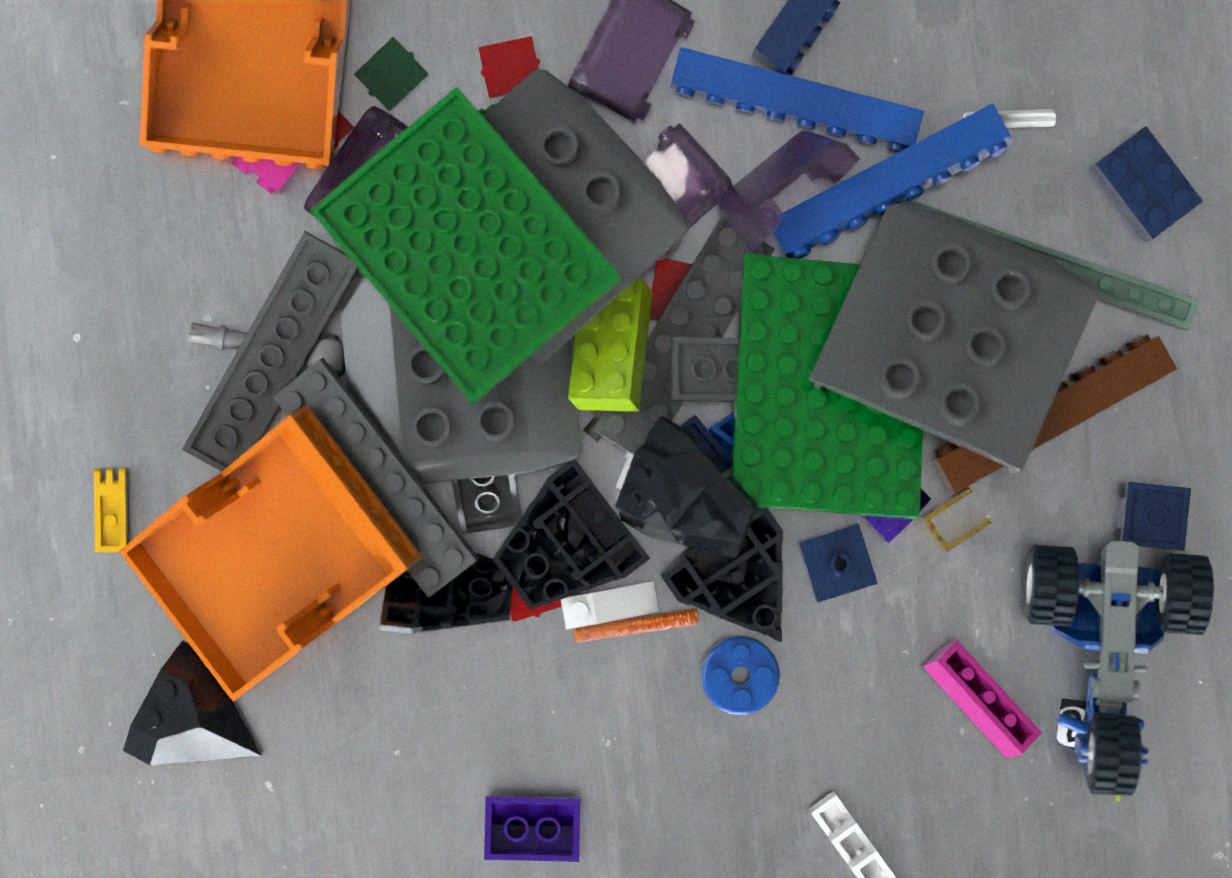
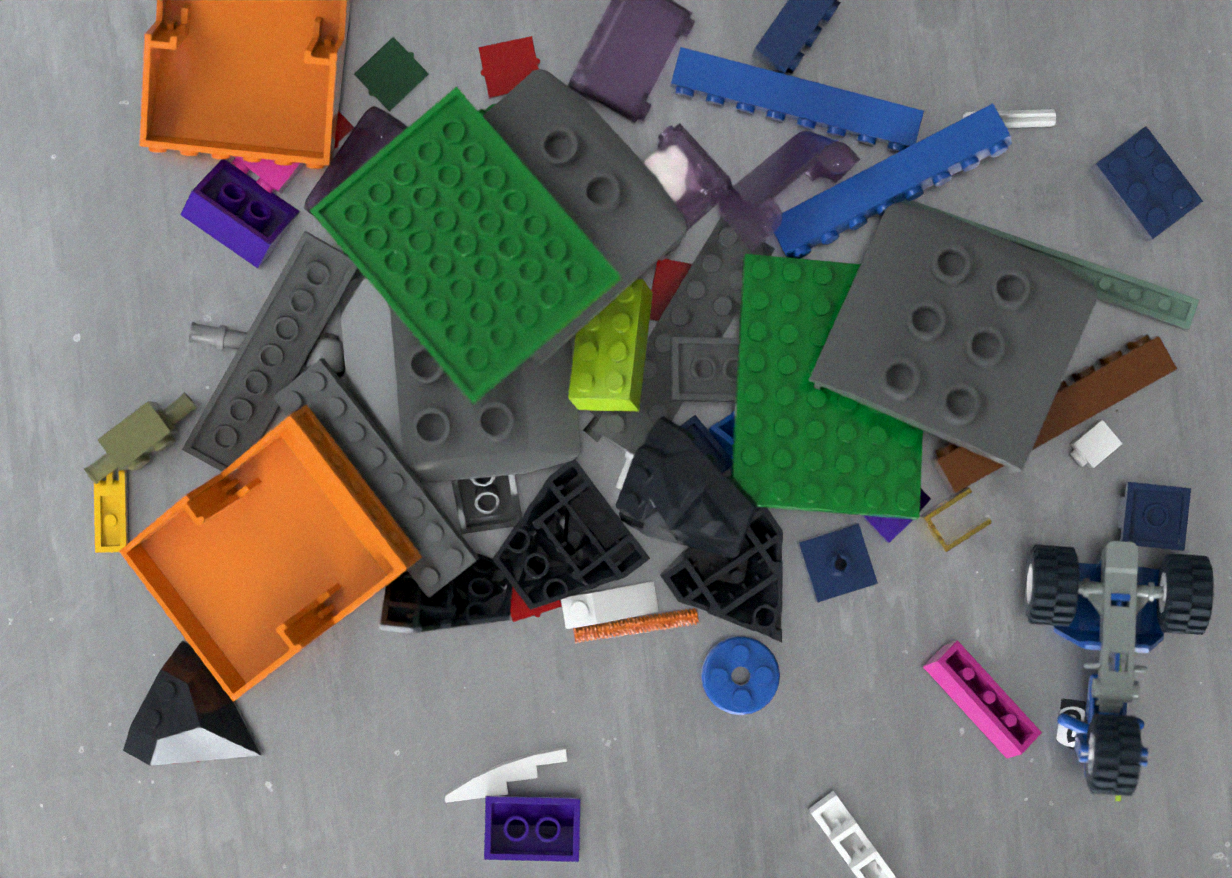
none -> olive brick [84,392,197,484]
none -> dark purple slope [180,159,300,268]
none -> white slope [445,746,568,803]
none -> white brick [1069,420,1122,468]

